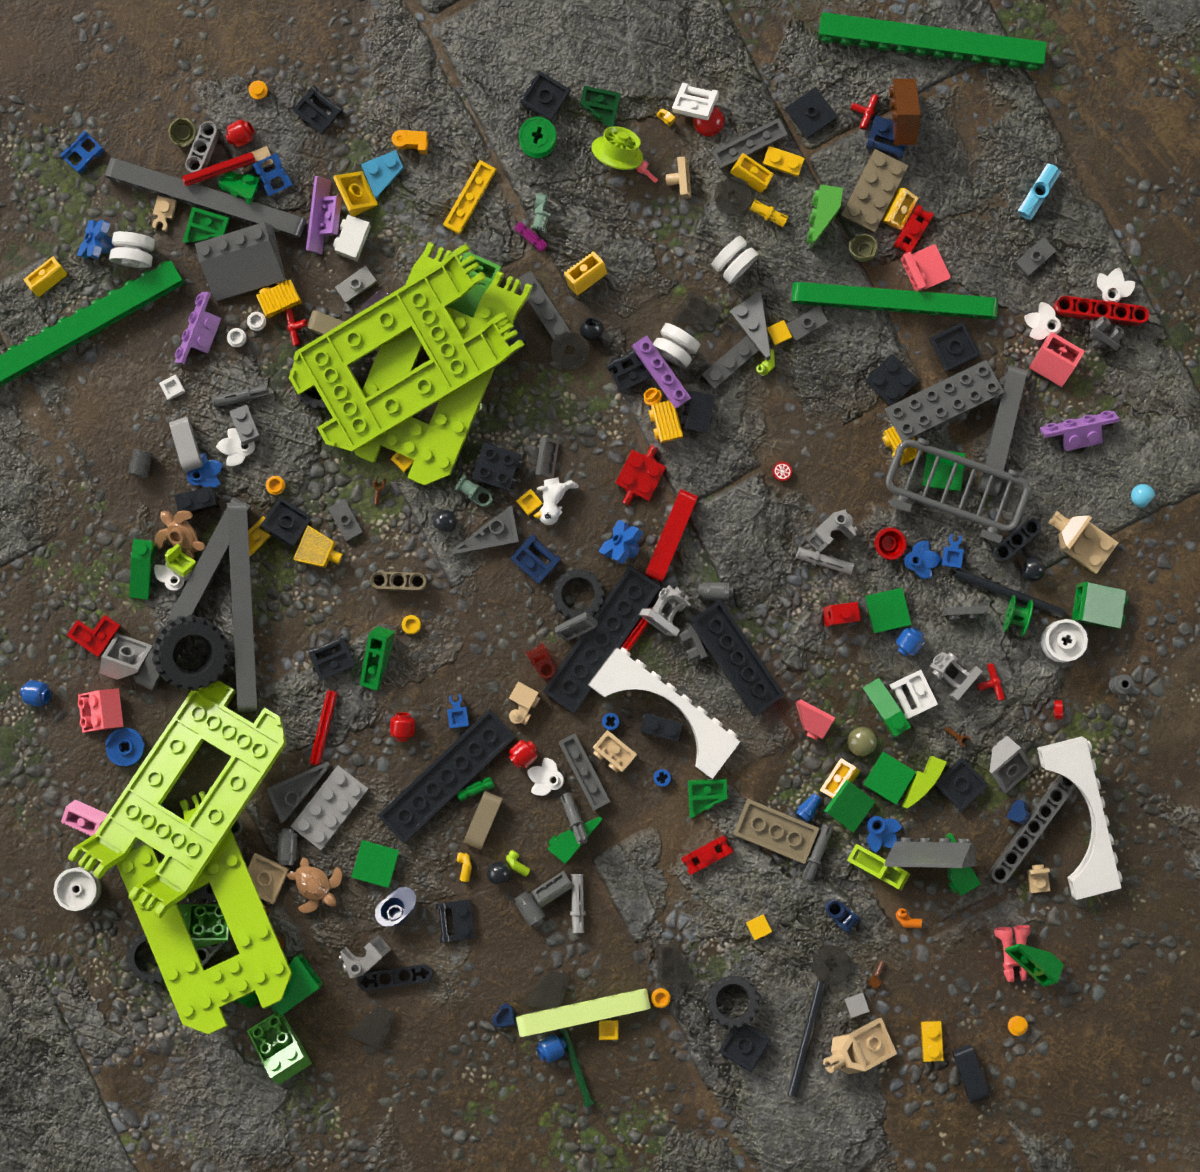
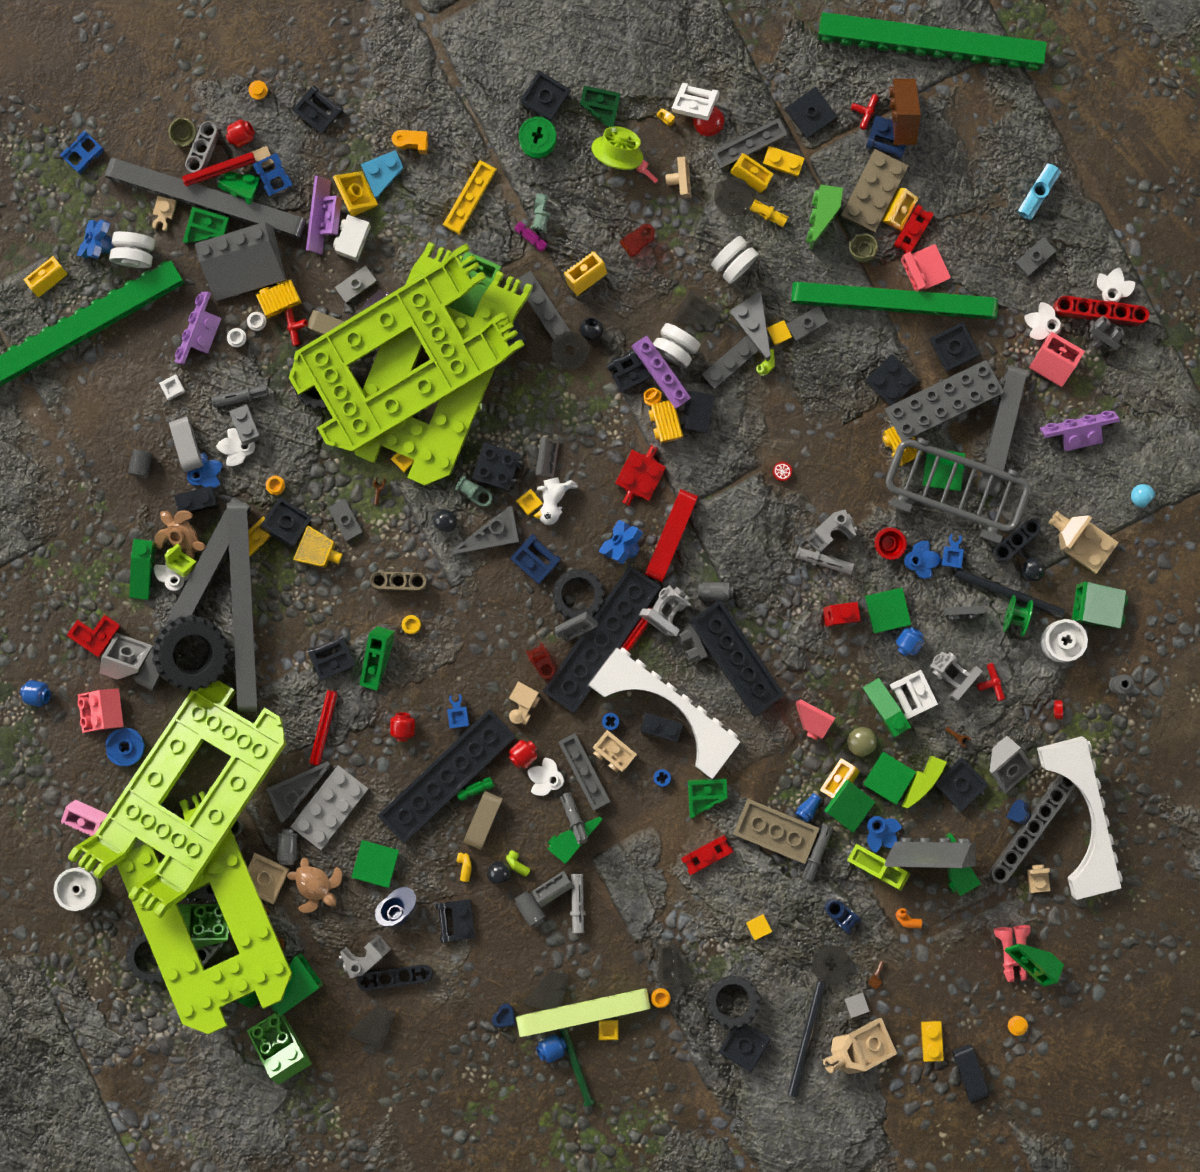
none -> clear red piece [619,224,655,258]

